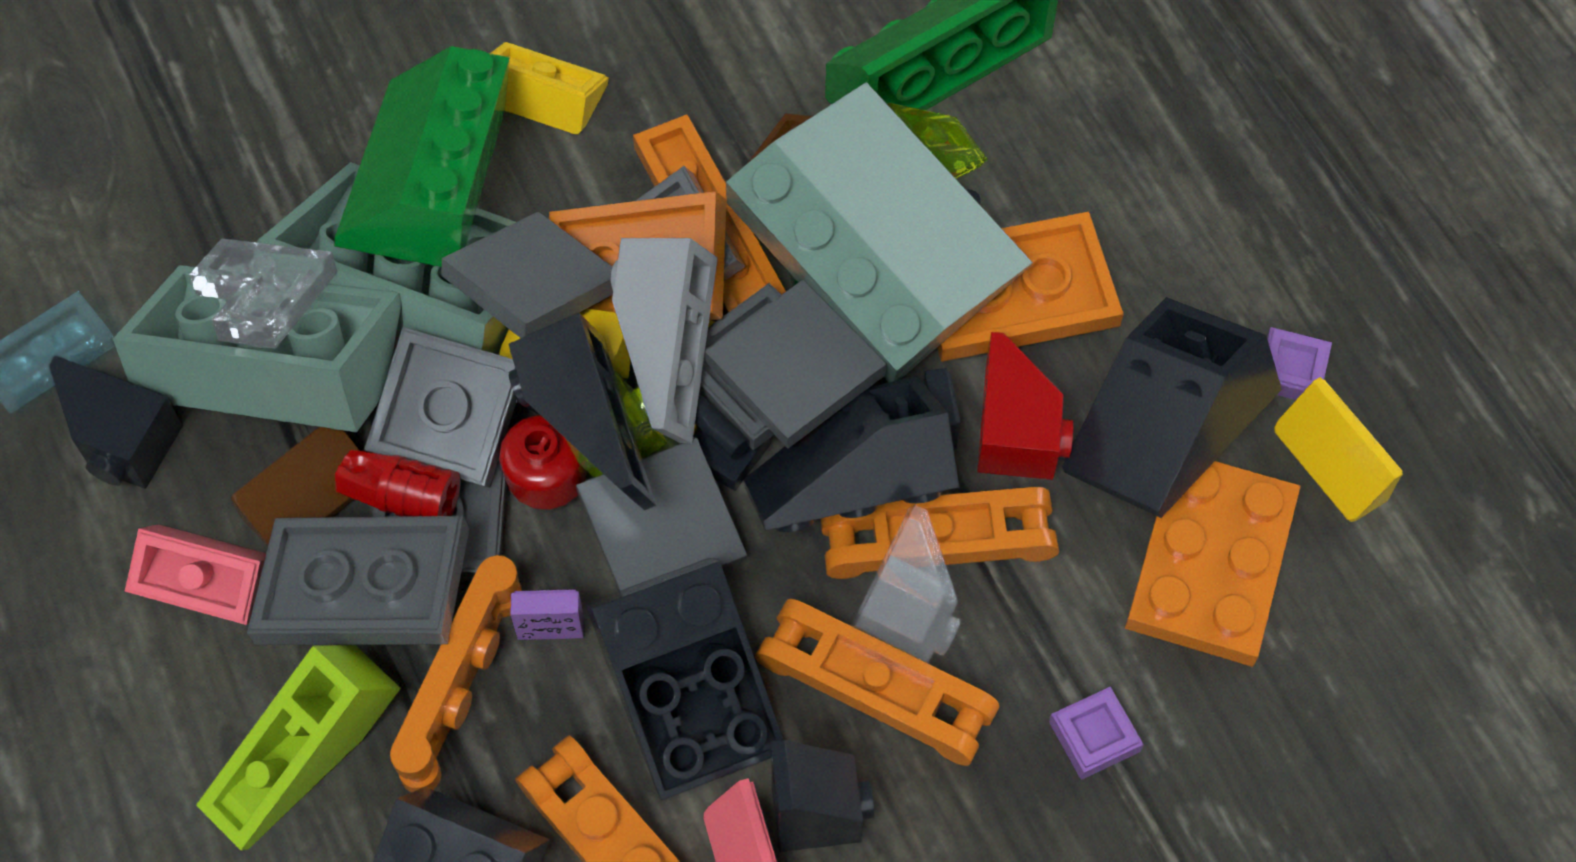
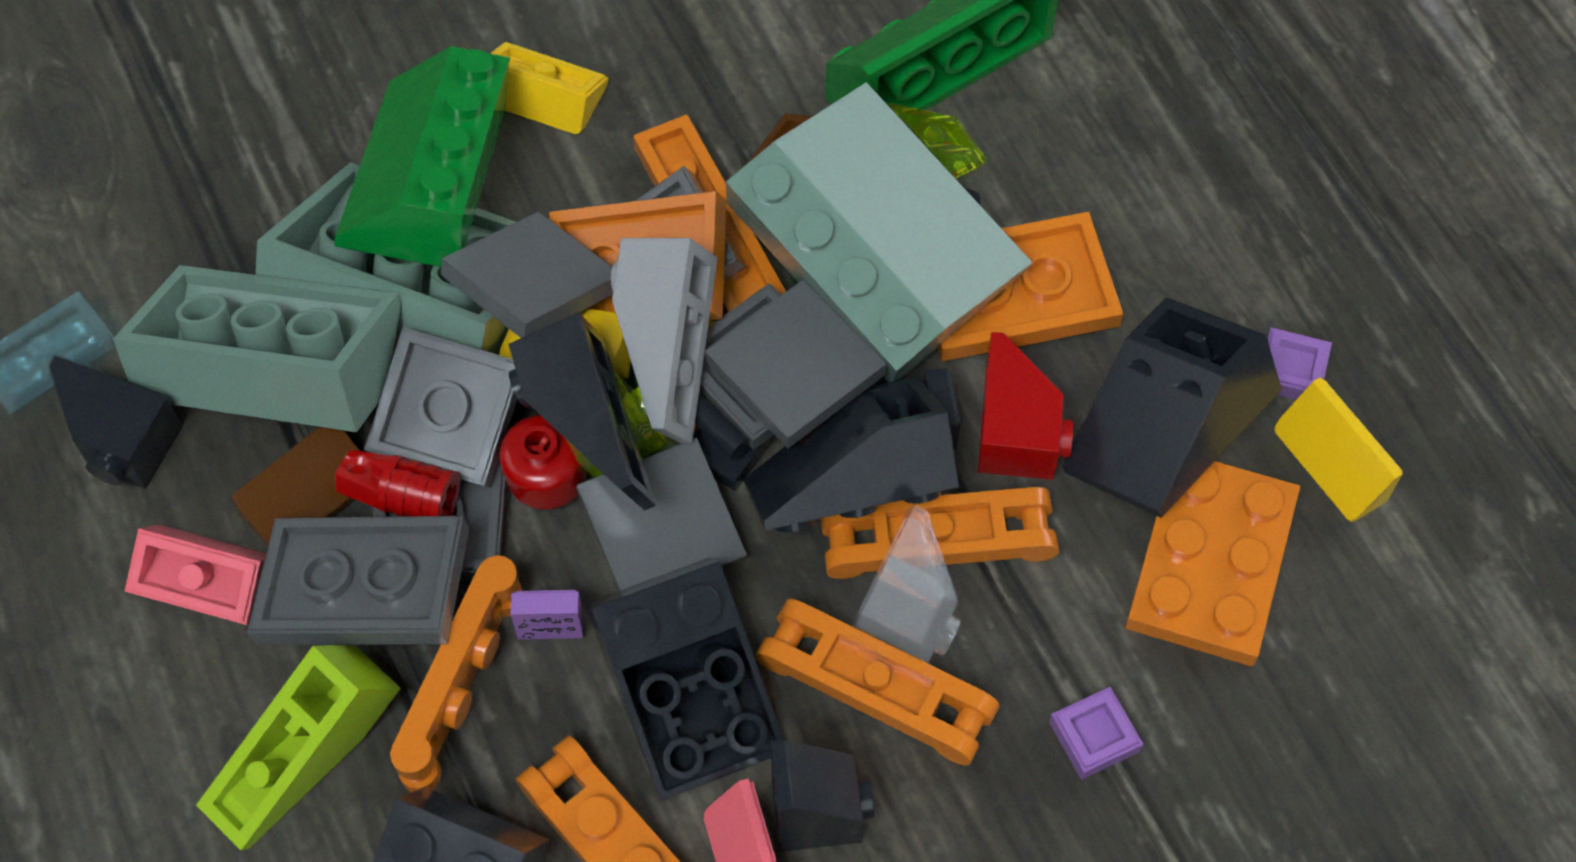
clear plate [189,238,338,349] -> none

